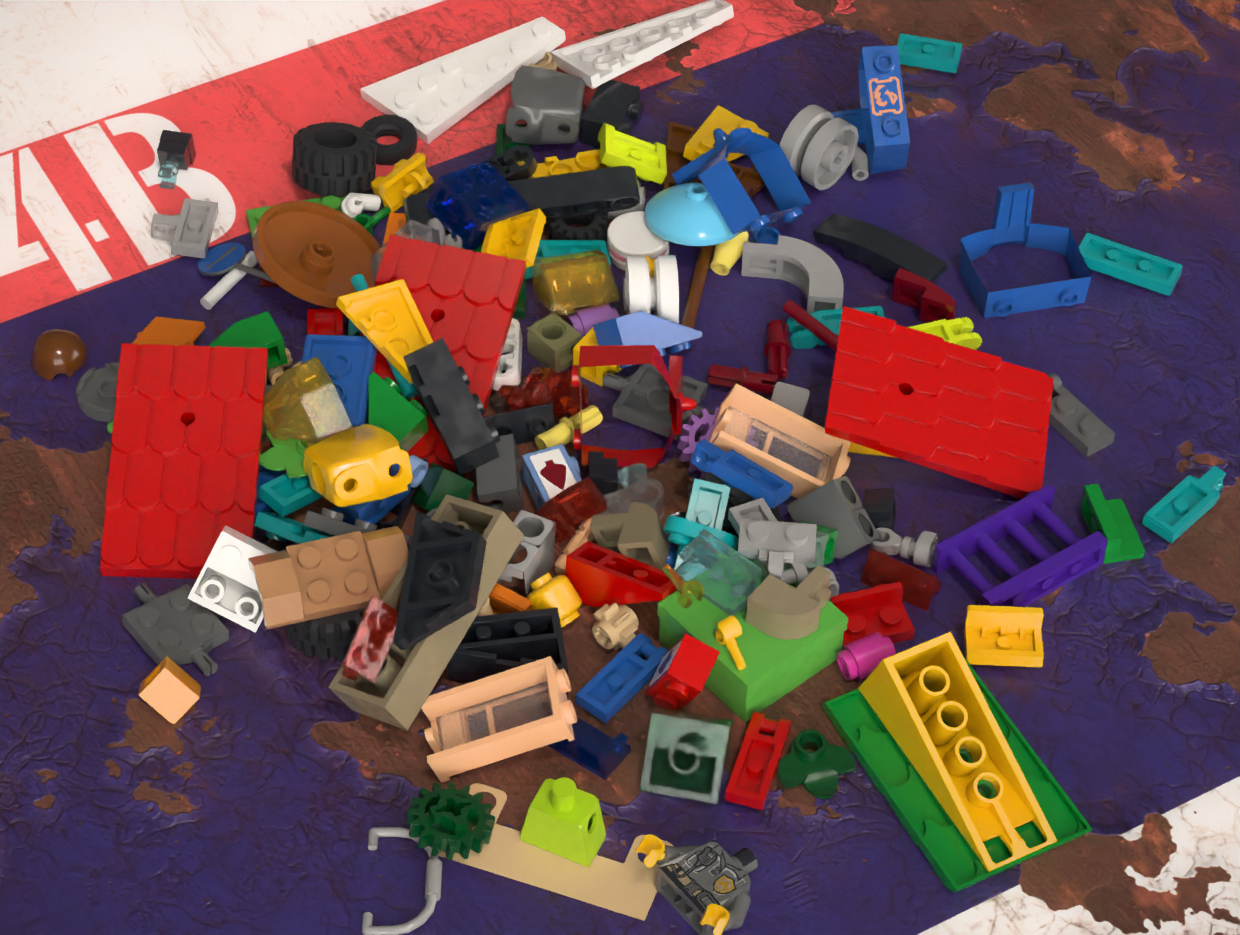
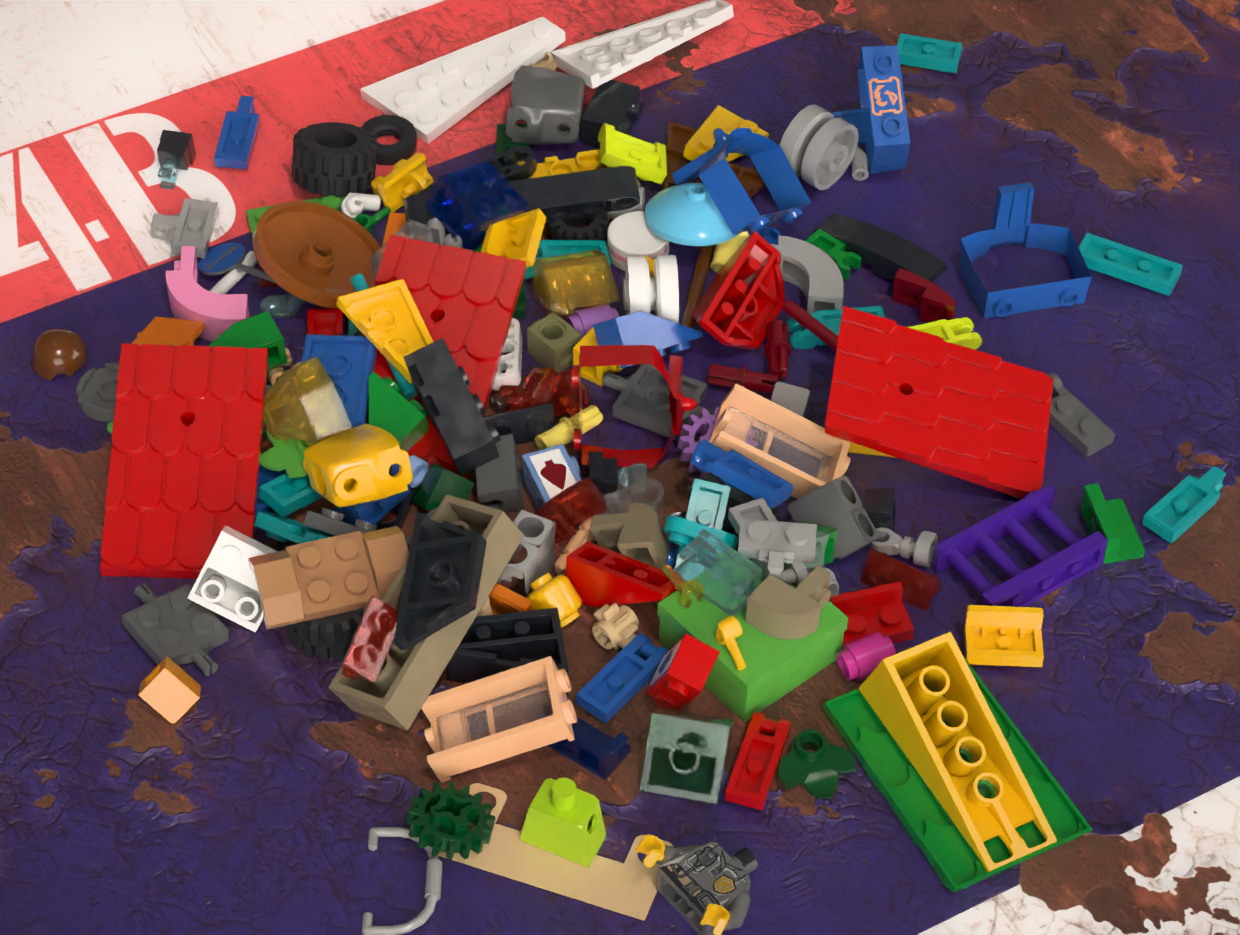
none -> bright pink arch [166,246,250,341]
none -> blue hinge [214,96,260,169]
none -> clear light blue arm [259,293,305,318]
none -> red wedge [692,231,785,350]
none -> green plate [805,229,861,279]

